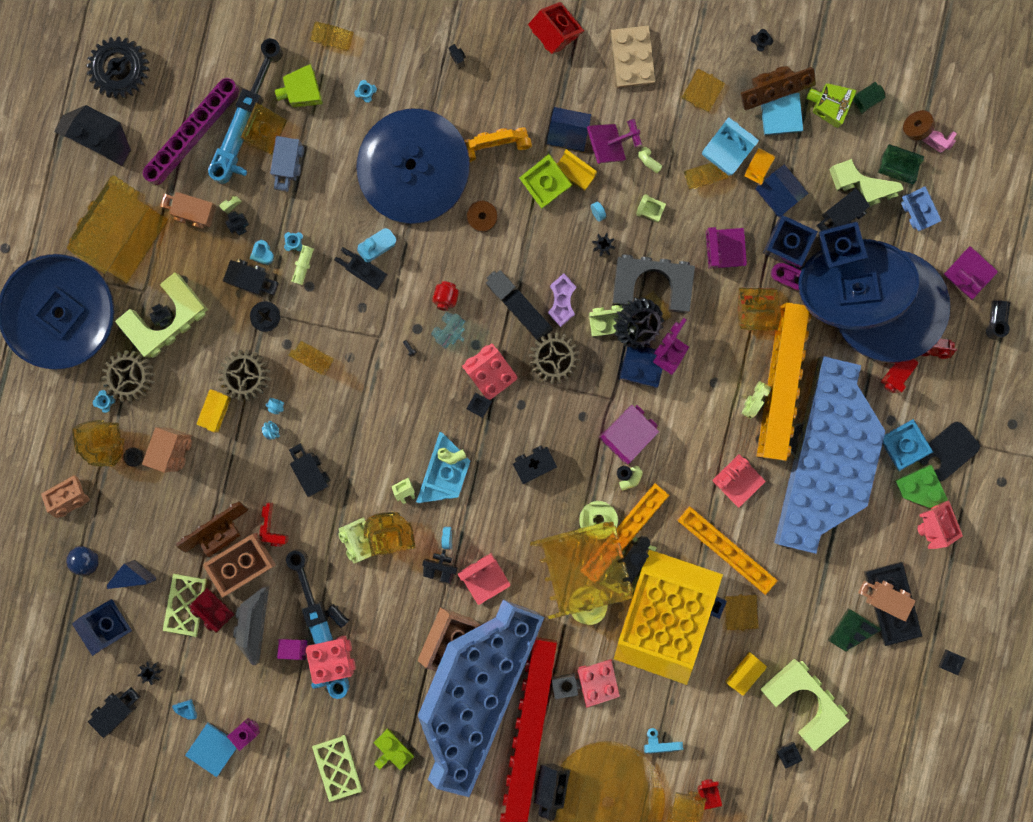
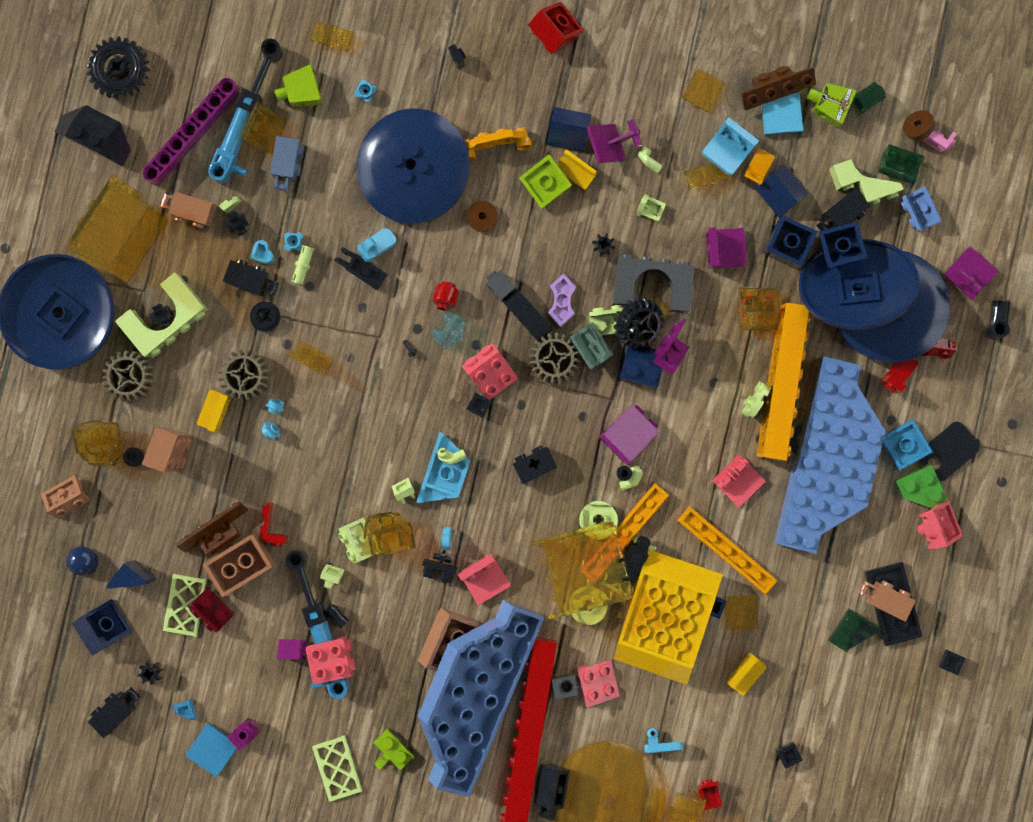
medium azure plate [93,390,116,413] -> none
dark grey wedge [233,586,270,665] -> none
black brick [289,443,331,497] -> none
medium azure tile [591,202,606,222] -> none
tan plate [611,26,655,88] -> none
black plate [750,29,773,52] -> none
yellowish green arch [760,659,849,751] -> none
magenta plate [771,263,801,291] -> none
none -> yellowish green tile [320,564,344,589]
none -> sand green hinge [570,322,613,369]

